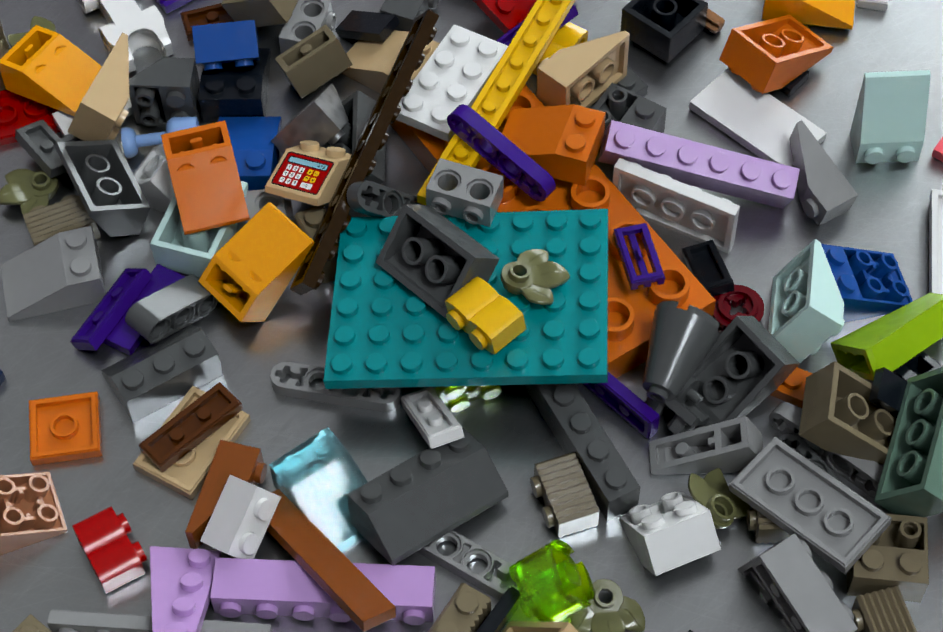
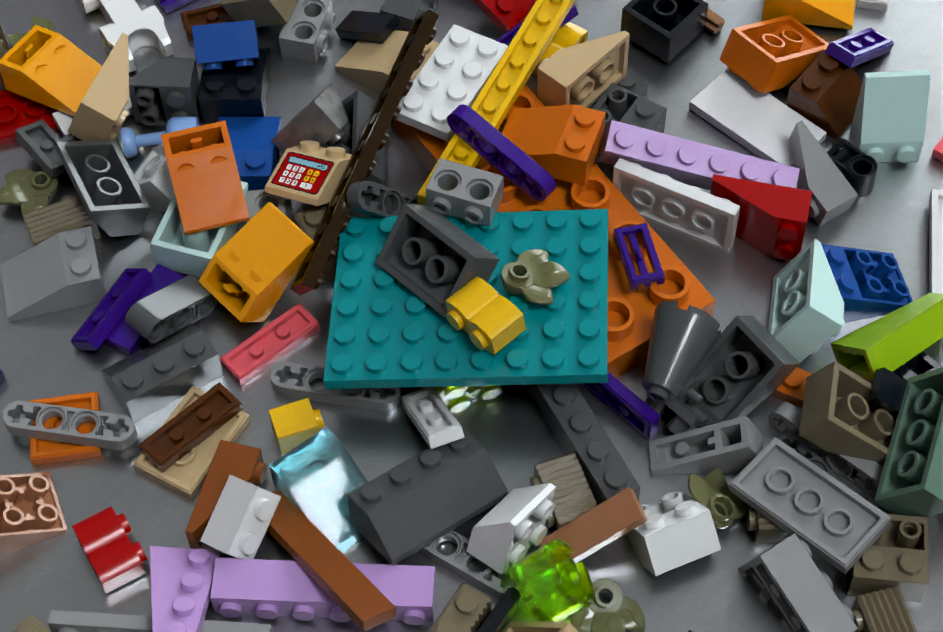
dark tan brick [275,24,353,99] -> none
black tile [682,240,734,296] -> none
dark red gear [713,285,764,329] -> none
none -> light grey beam [2,400,137,450]
none -> coral tile [220,303,321,386]
none -> yellow brick [268,398,325,456]
none -> white slope [467,483,556,575]
none -> nougat tile [540,487,648,574]
none -> red slope [710,174,812,260]
none -> reddish brown slope [786,50,862,140]
none -> dark purple tile [825,27,894,68]
none -> black piece [826,138,877,197]

